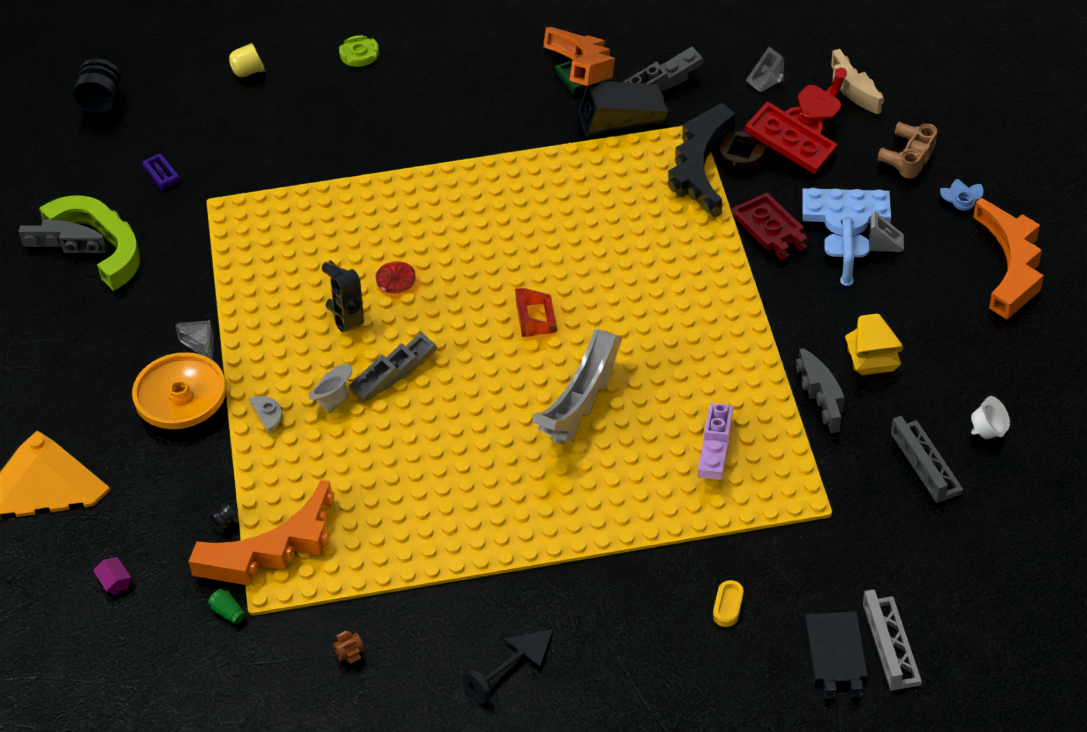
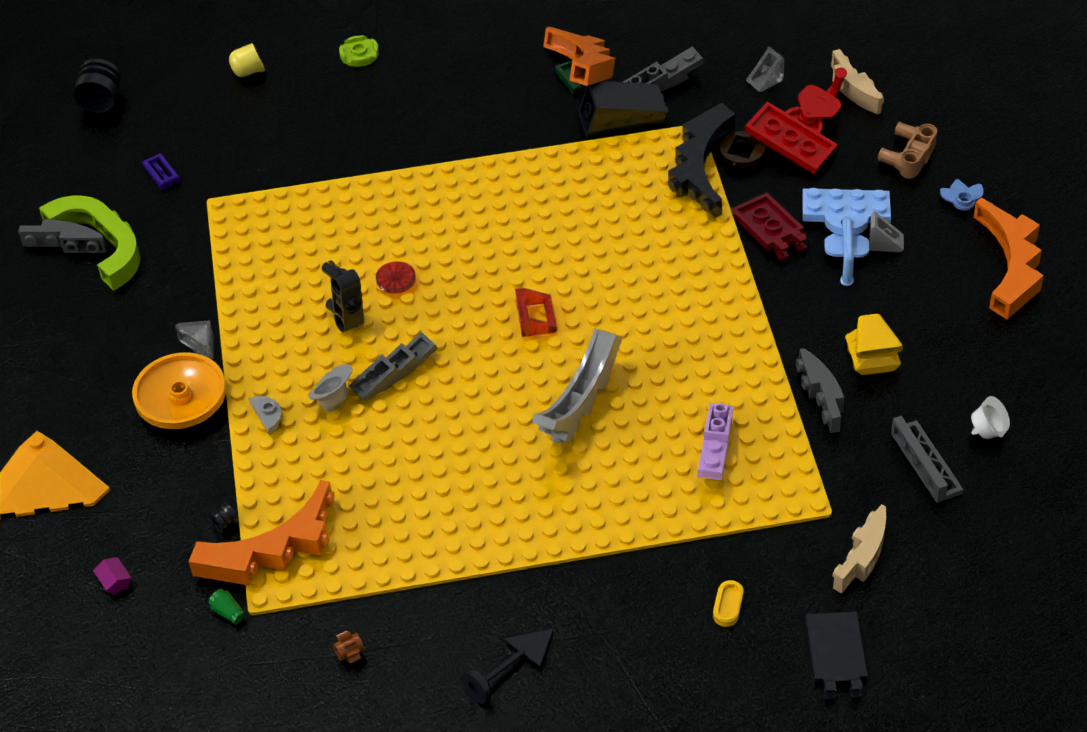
light grey fence [863,589,922,691] -> none
none -> tan slope [832,504,886,593]

